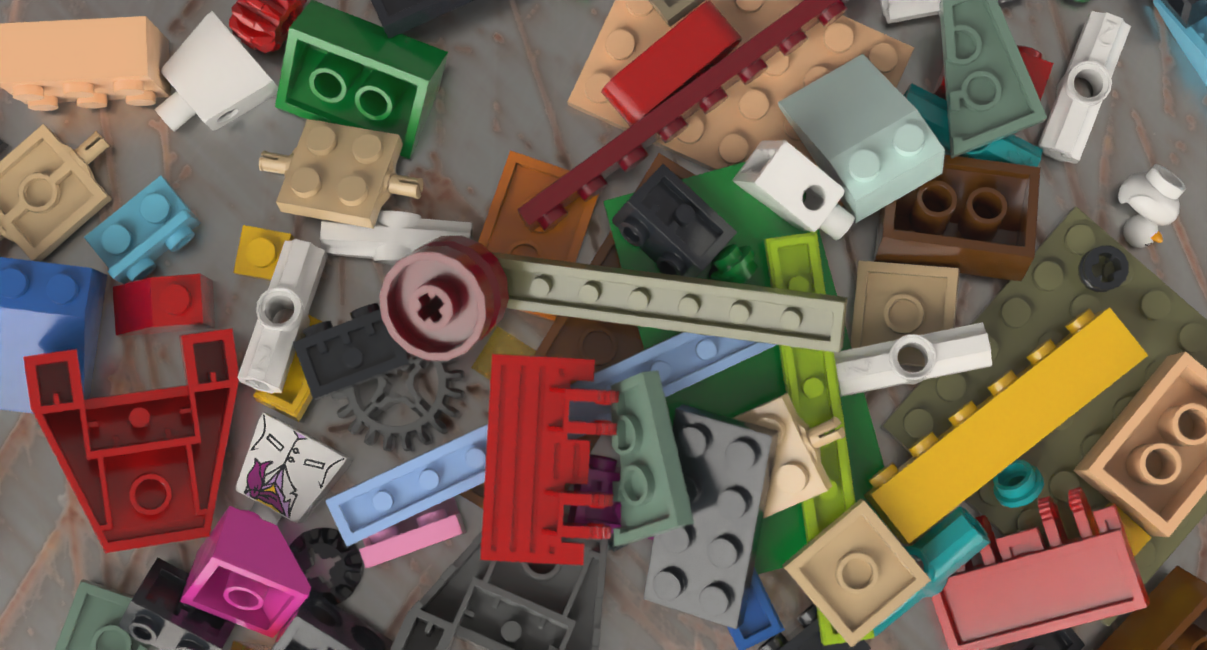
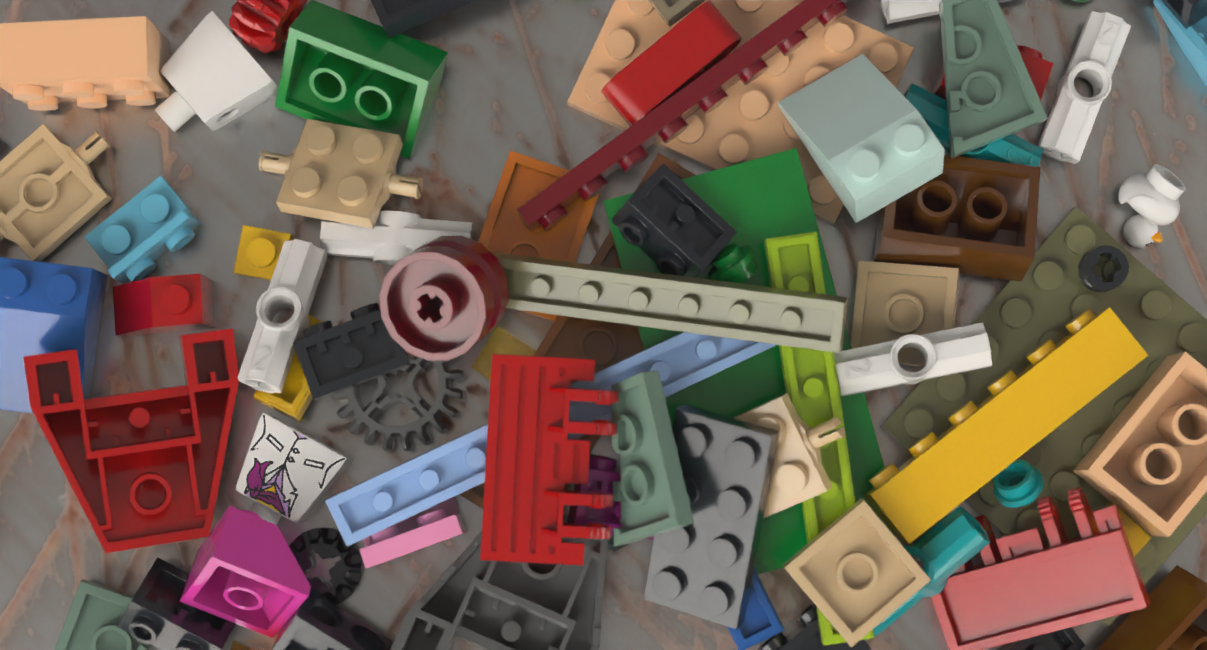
white torso [732,140,855,241] -> none

